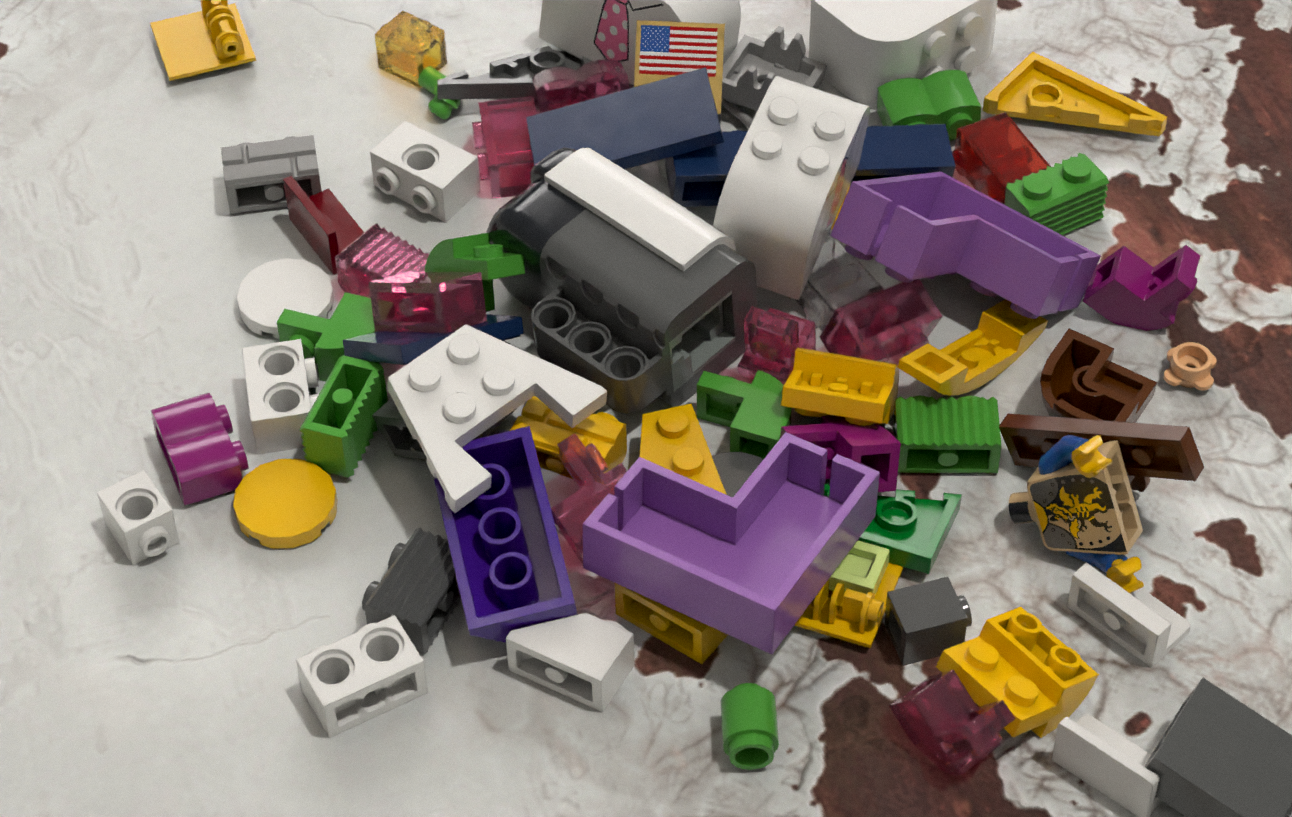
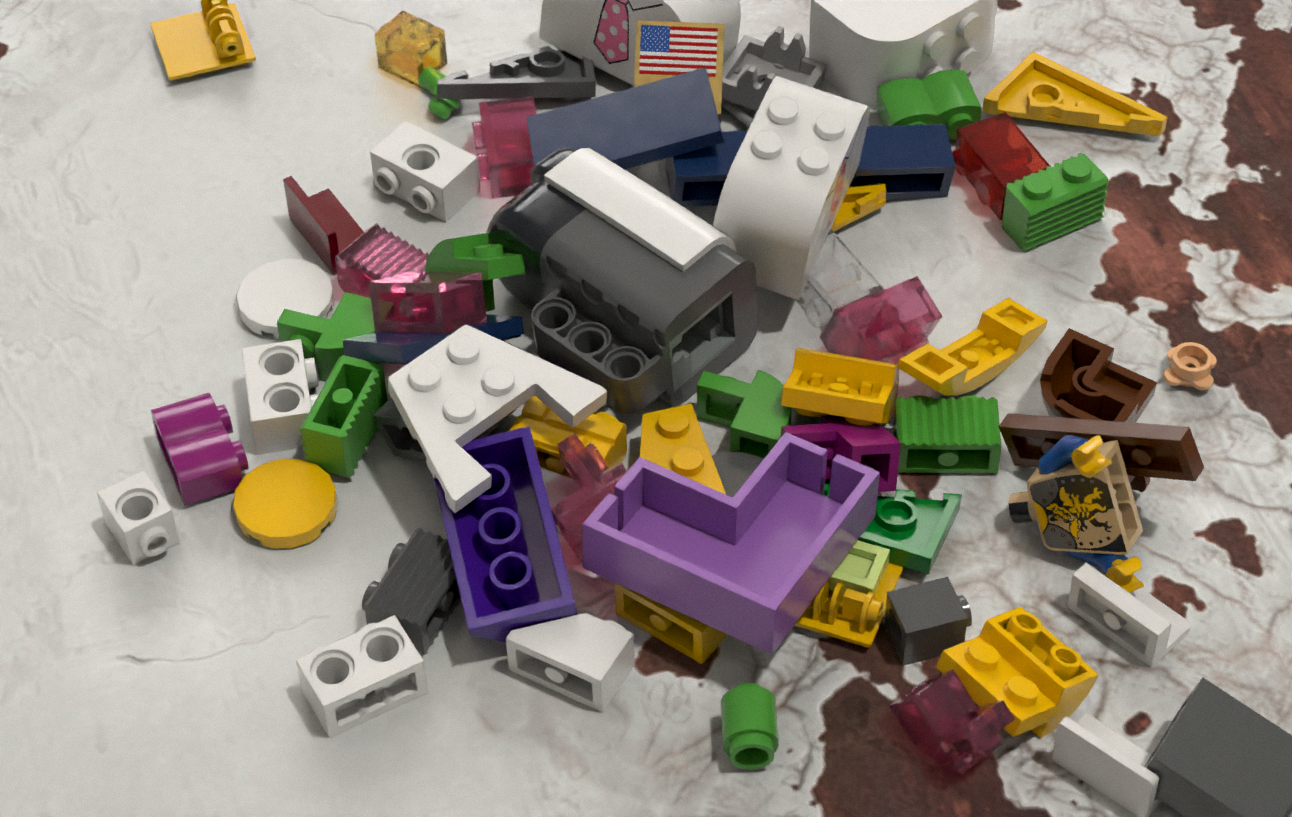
light grey brick [221,135,322,214] -> none
clear pink brick [532,59,630,114] -> none
clear pink brick [737,306,816,385] -> none
medium lavender piece [830,172,1101,319] -> none
magenta brick [1083,245,1200,331] -> none

